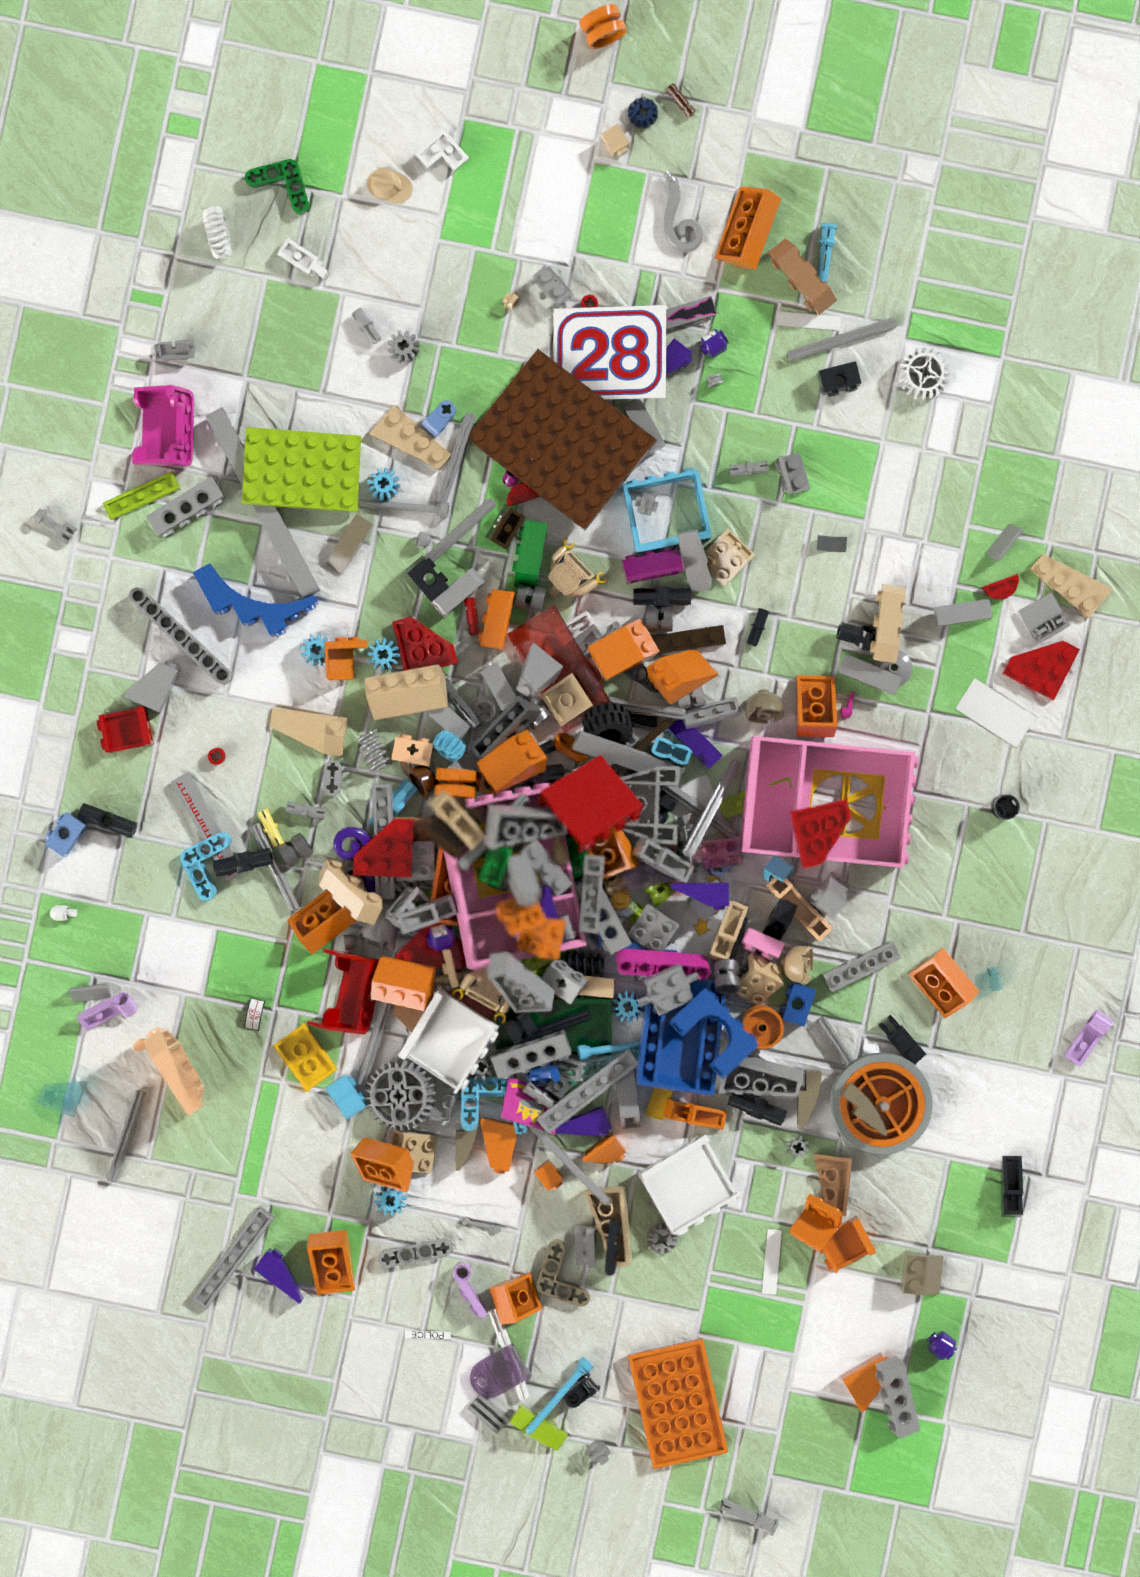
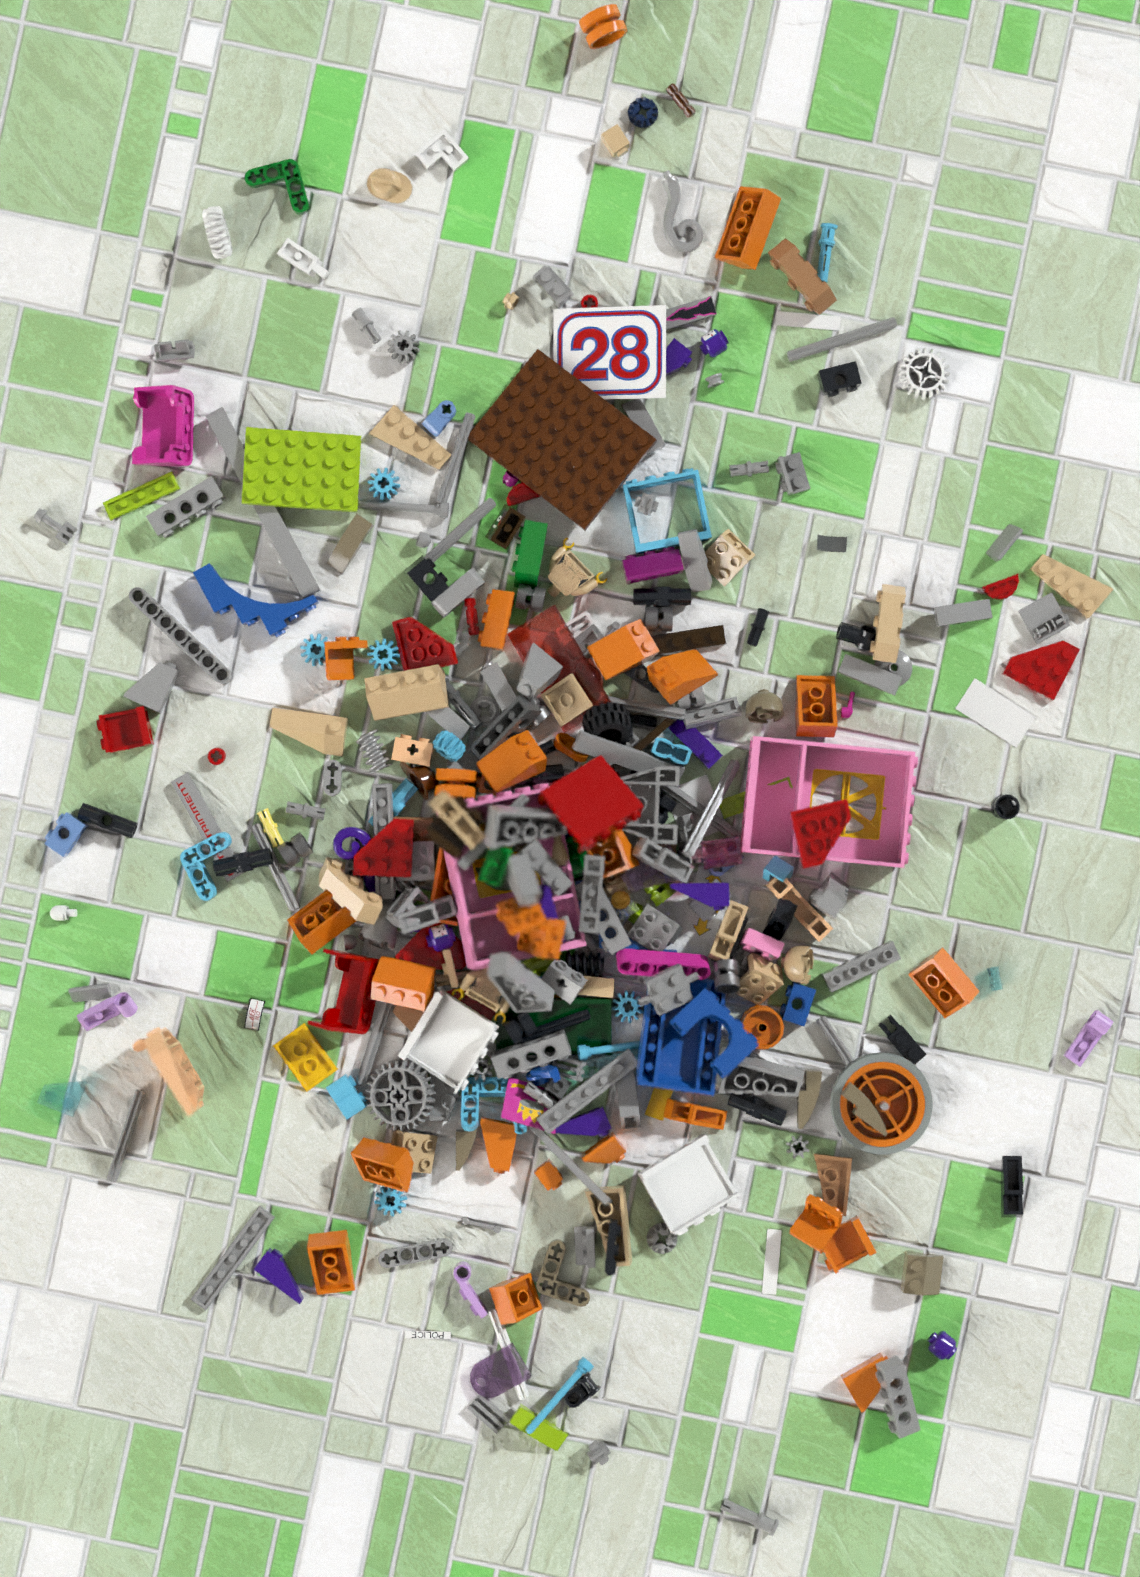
orange plate [628,1338,728,1469] -> none

